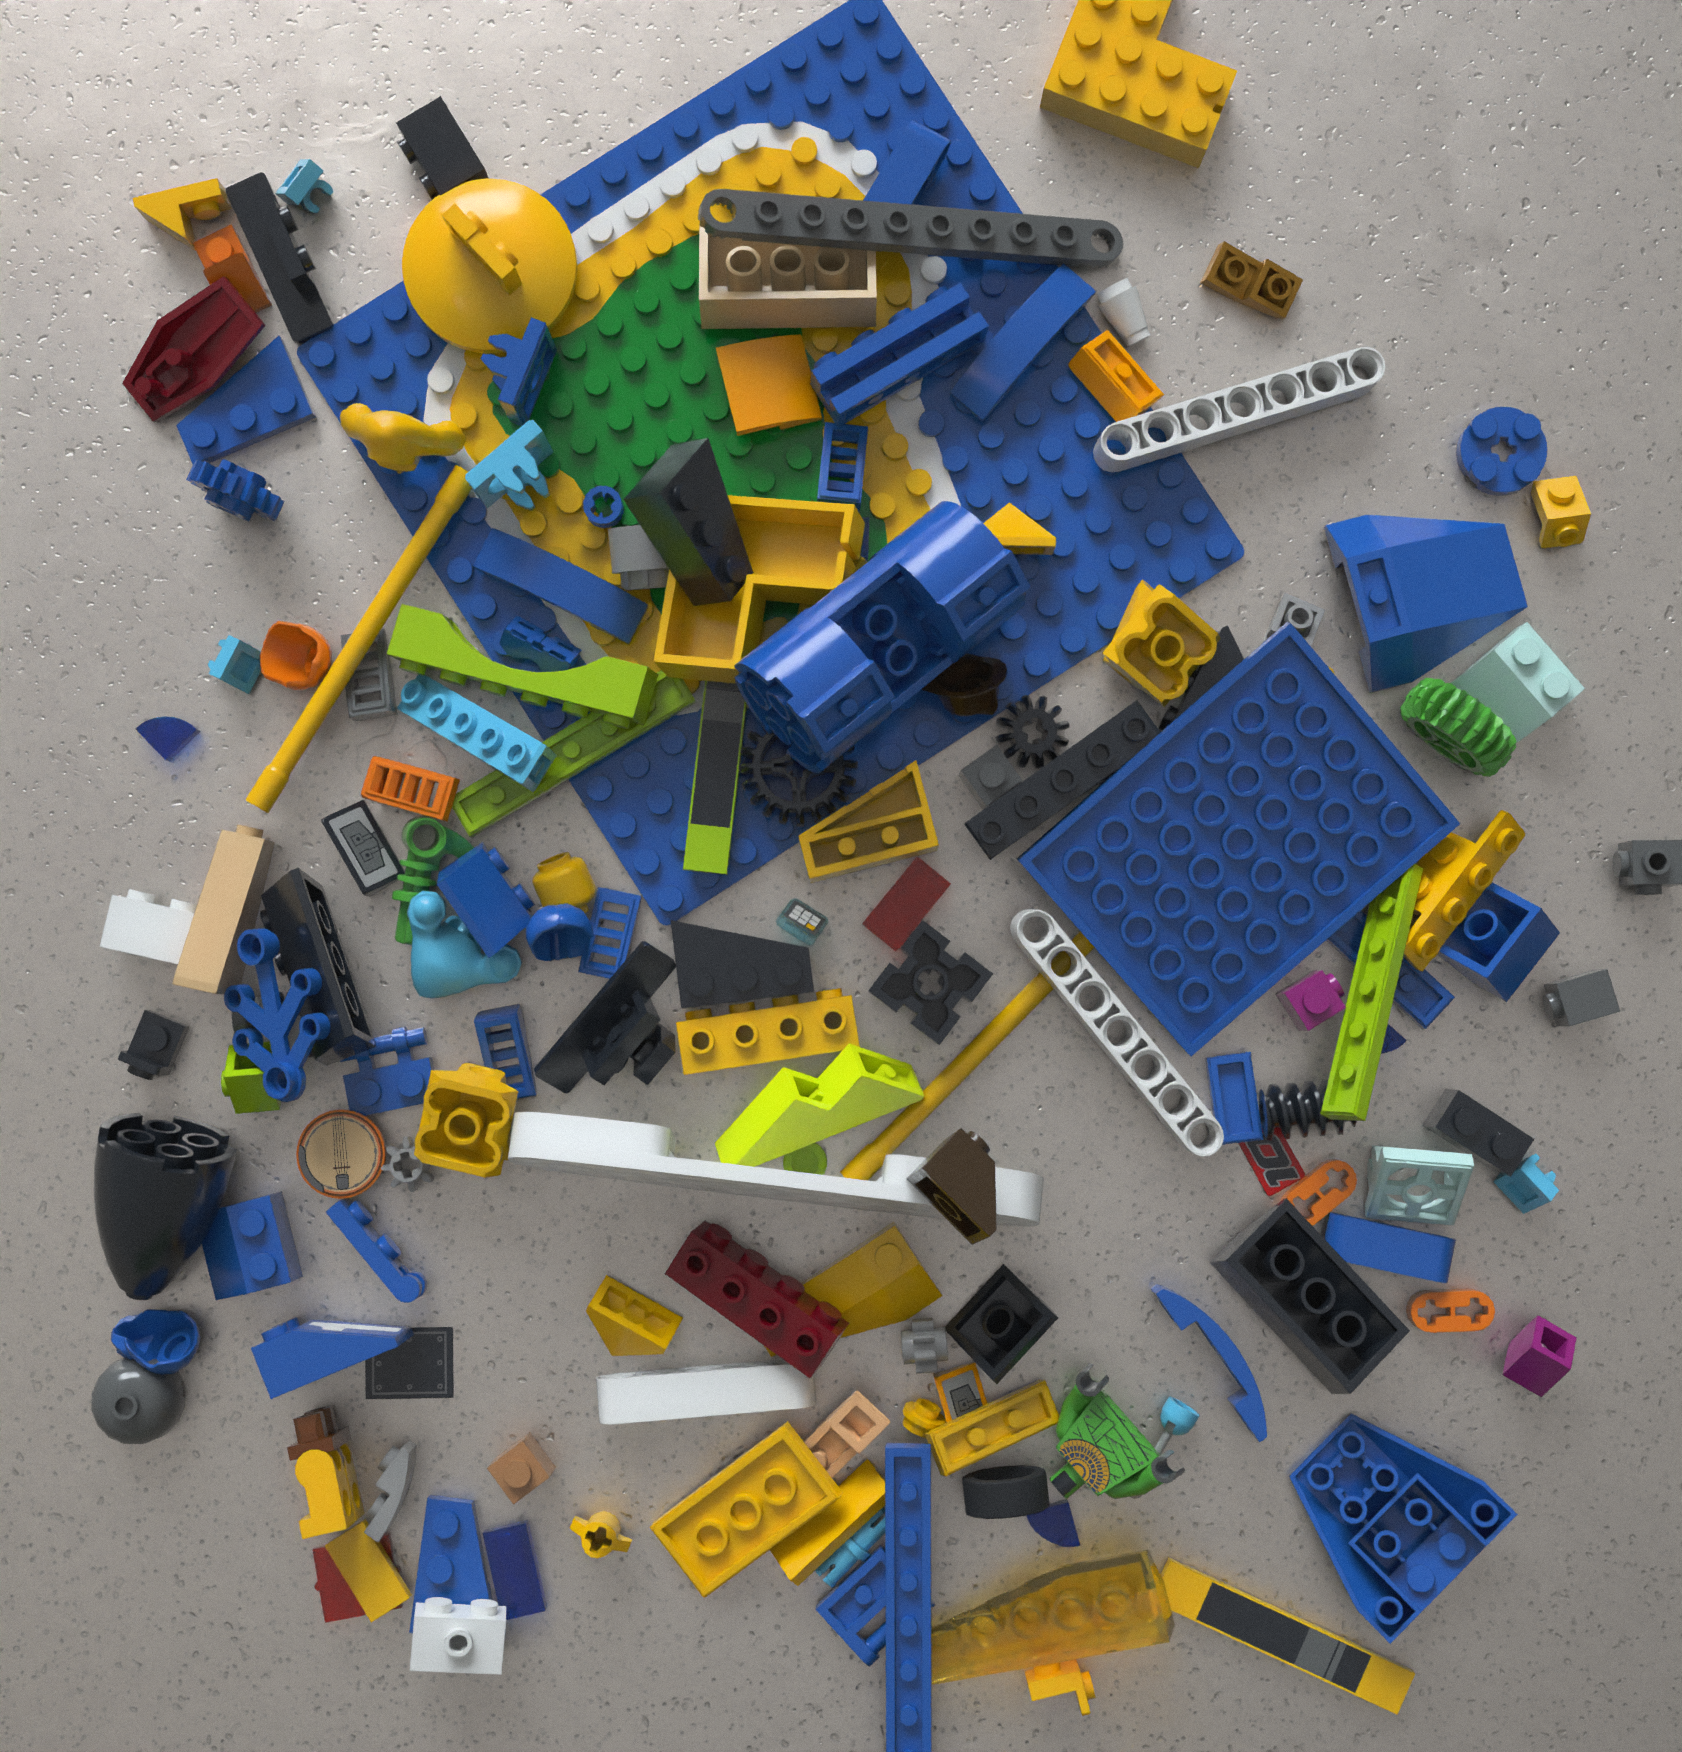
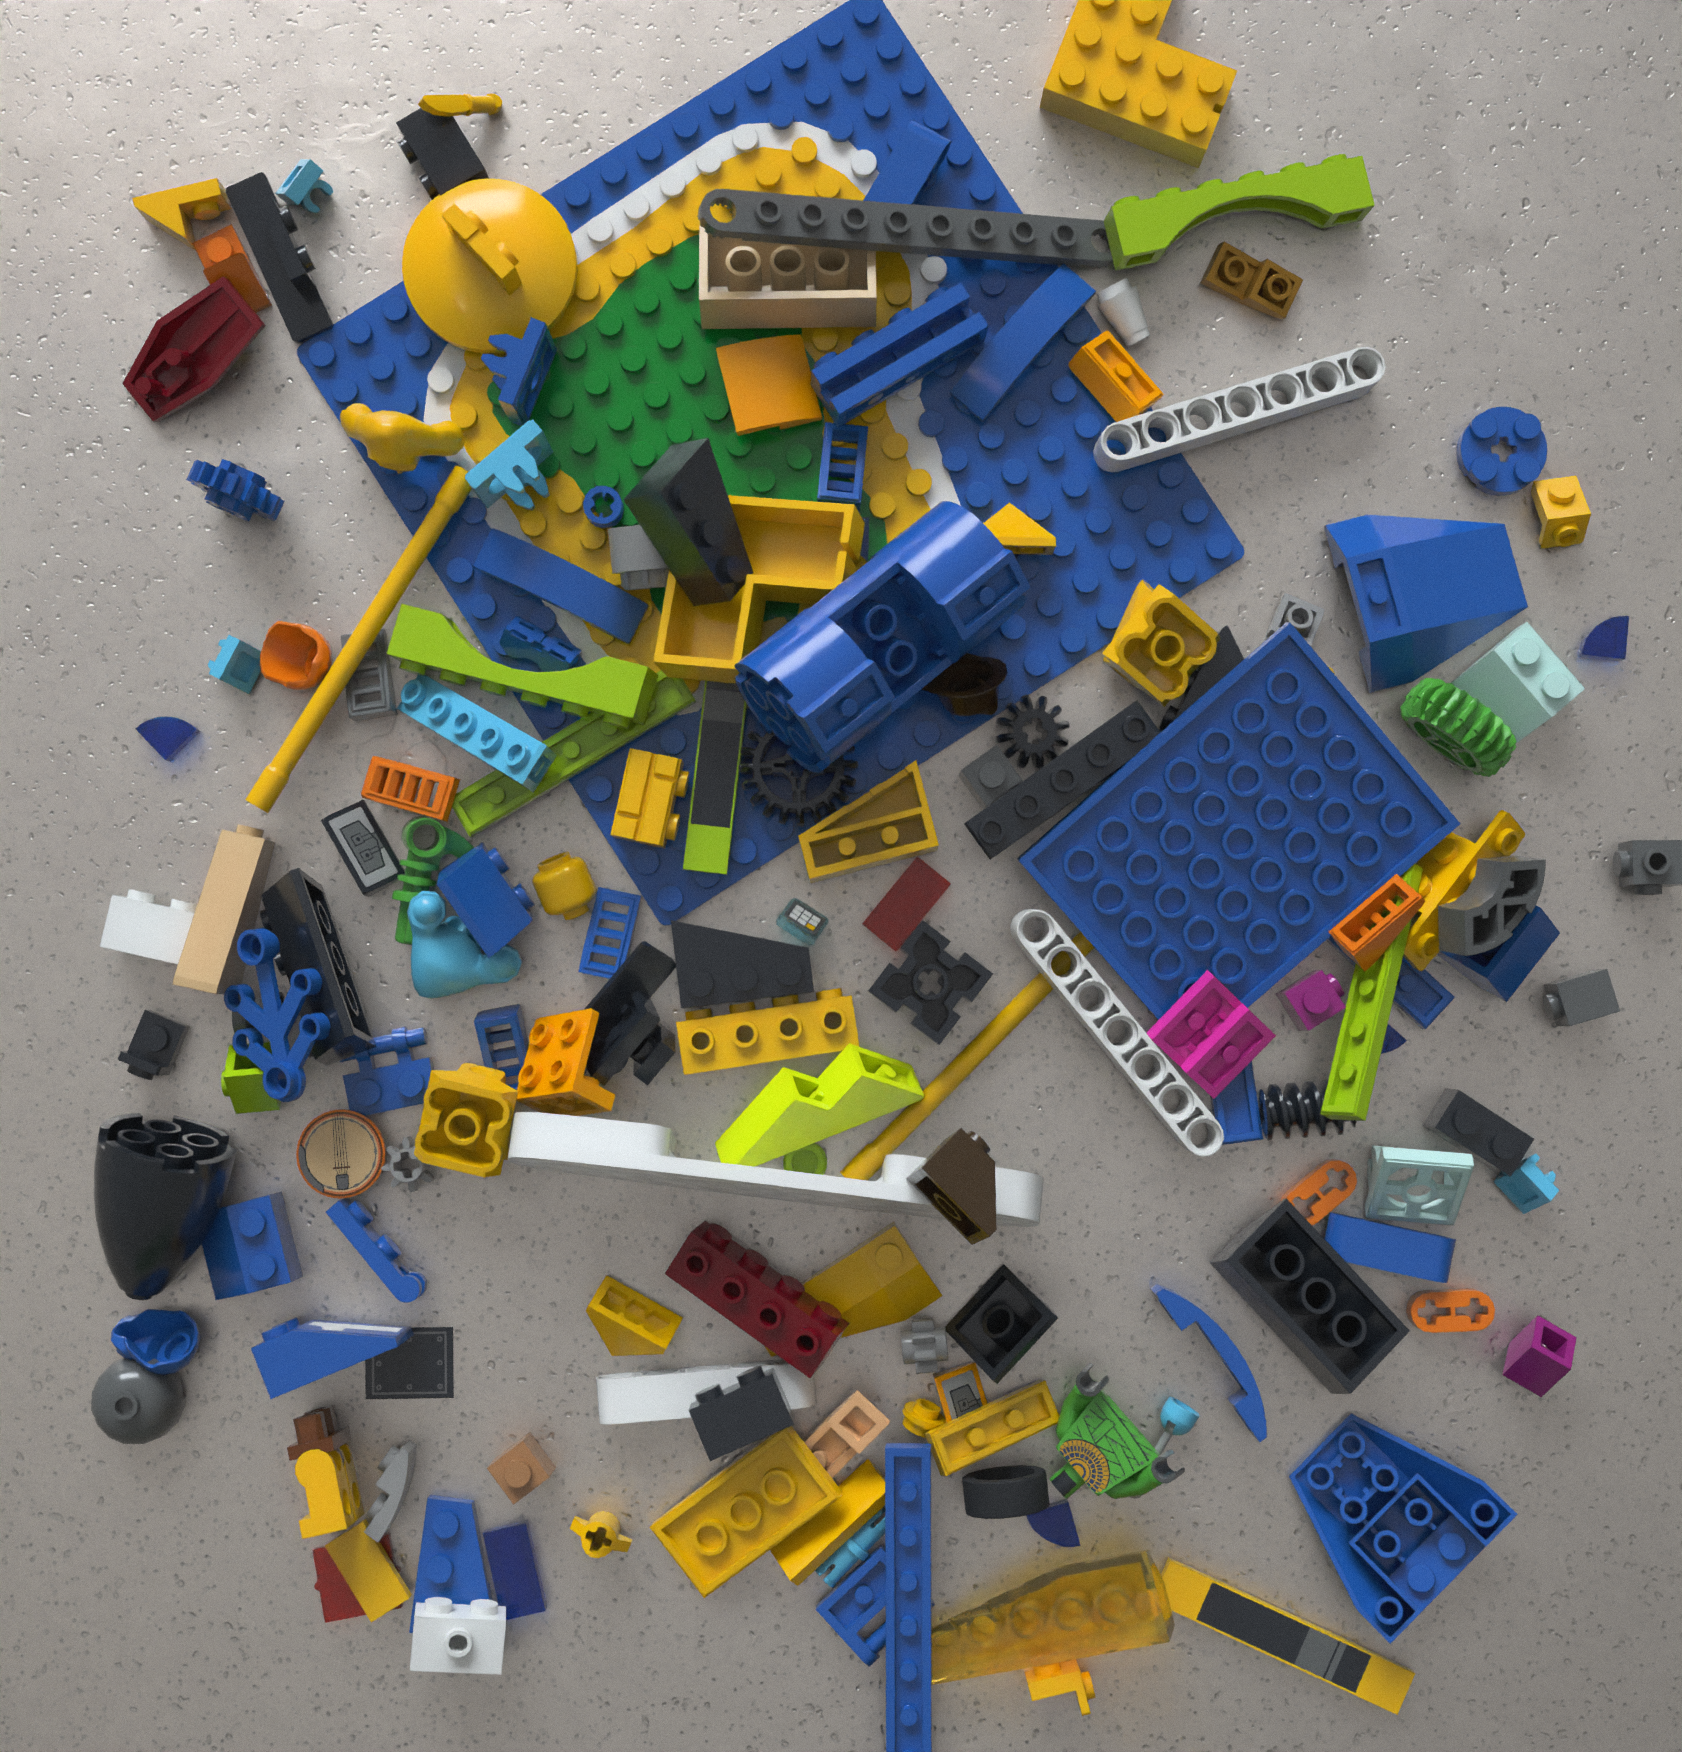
blue wing [176,335,316,464] -> none
blue hair [526,903,594,962] -> none
sticker [1238,1125,1305,1196] -> none
none -> yellow piece [418,93,503,117]
none -> light orange bracket [516,1008,615,1116]
none -> yellow brick [610,748,690,848]
none -> black piece [688,1366,795,1461]
none -> lime arch [1103,154,1375,271]
none -> dark pink slope [1146,970,1276,1099]
none -> orange slope [1329,874,1425,972]
none -> dark grey brick [1438,856,1546,956]
none -> clear blue tile [1577,616,1629,661]

